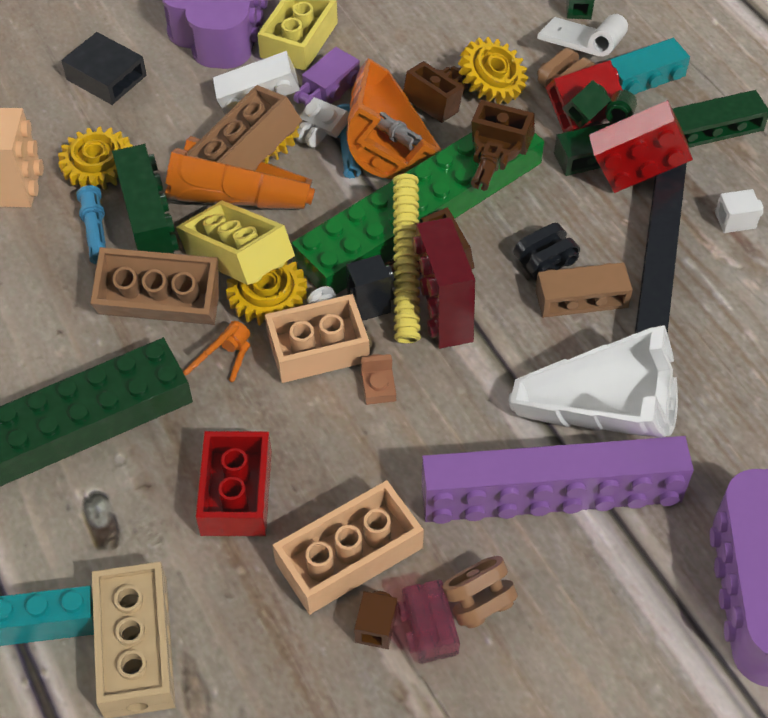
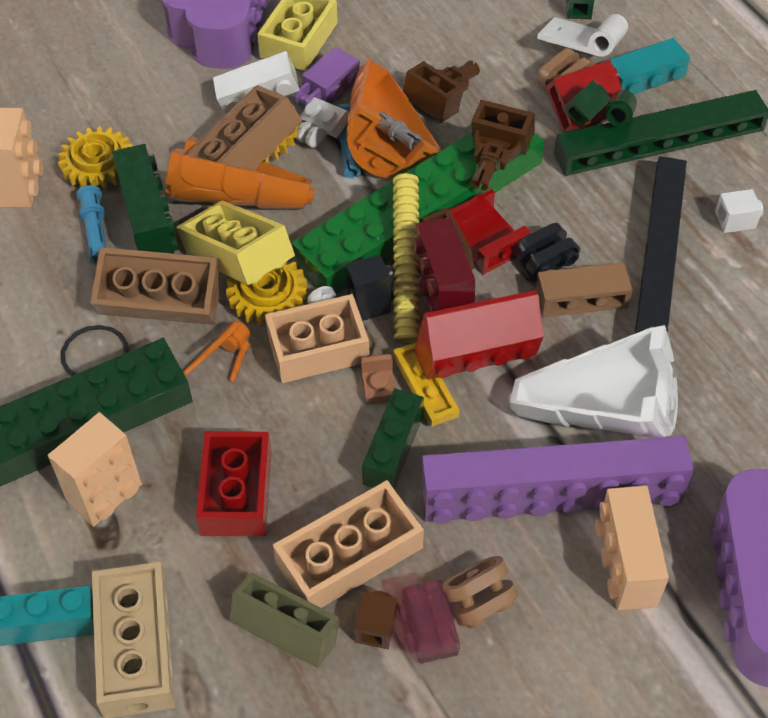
black brick [61,32,147,105] -> none
yellow gear [458,37,528,104] -> none
red brick [589,100,693,193] -> none
none -> light nougat brick [48,412,142,527]
none -> black piece [61,325,129,376]
none -> olive brick [230,573,340,668]
none -> dark green brick [362,388,424,489]
none -> yellow plate [393,342,460,427]
none -> slope [414,290,544,380]
none -> red panel [449,189,532,275]
none -> light nougat brick [595,486,669,611]

